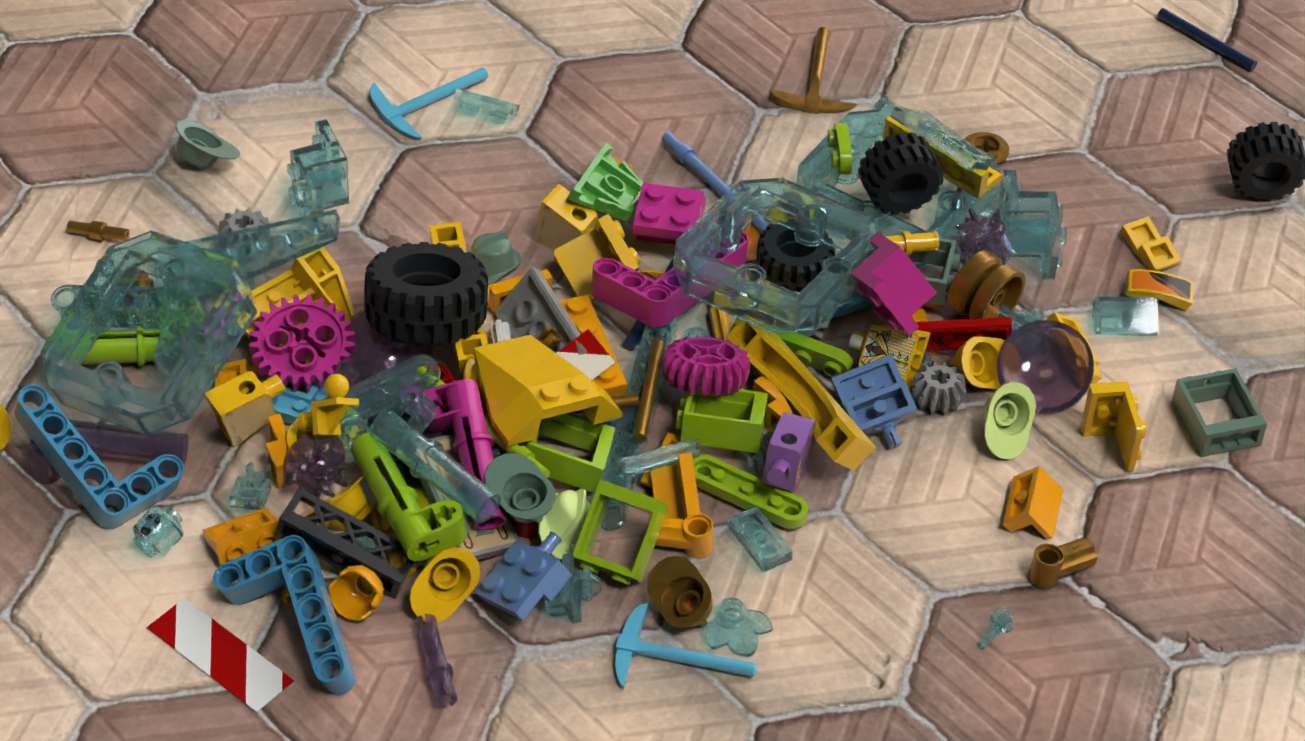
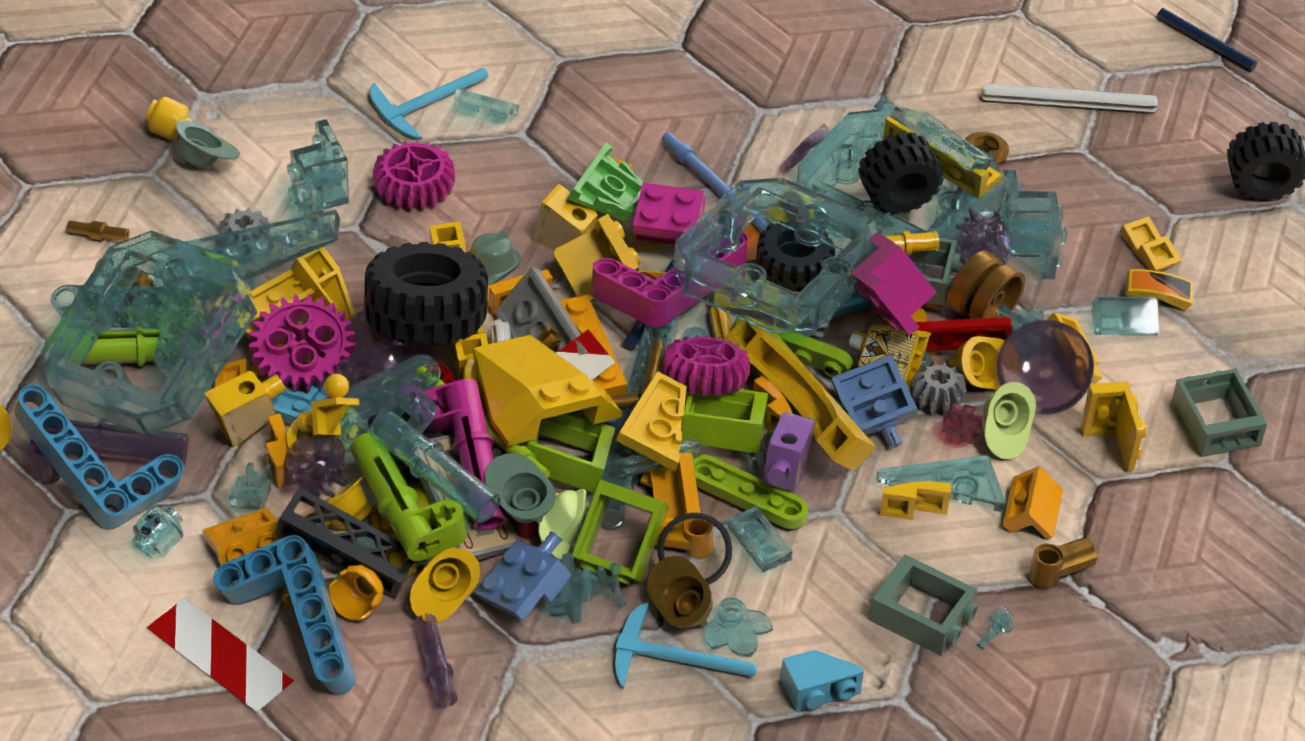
pearl gold piece [769,27,857,114] -> none
lime plate [827,123,852,175] -> none
none -> yellow head [145,96,193,141]
none -> dark pink gear [373,140,455,211]
none -> clear light blue hand [596,562,626,608]
none -> yellow wing [616,371,687,471]
none -> black tyre [657,512,732,585]
none -> medium azure slope [780,650,864,712]
none -> clear purple wheel [783,123,829,169]
none -> sand green window [869,554,978,656]
none -> clear light blue wing [876,455,1006,512]
none -> yellow slope [880,481,952,520]
none -> clear pink gear [942,404,983,444]
none -> white axle [982,83,1158,113]

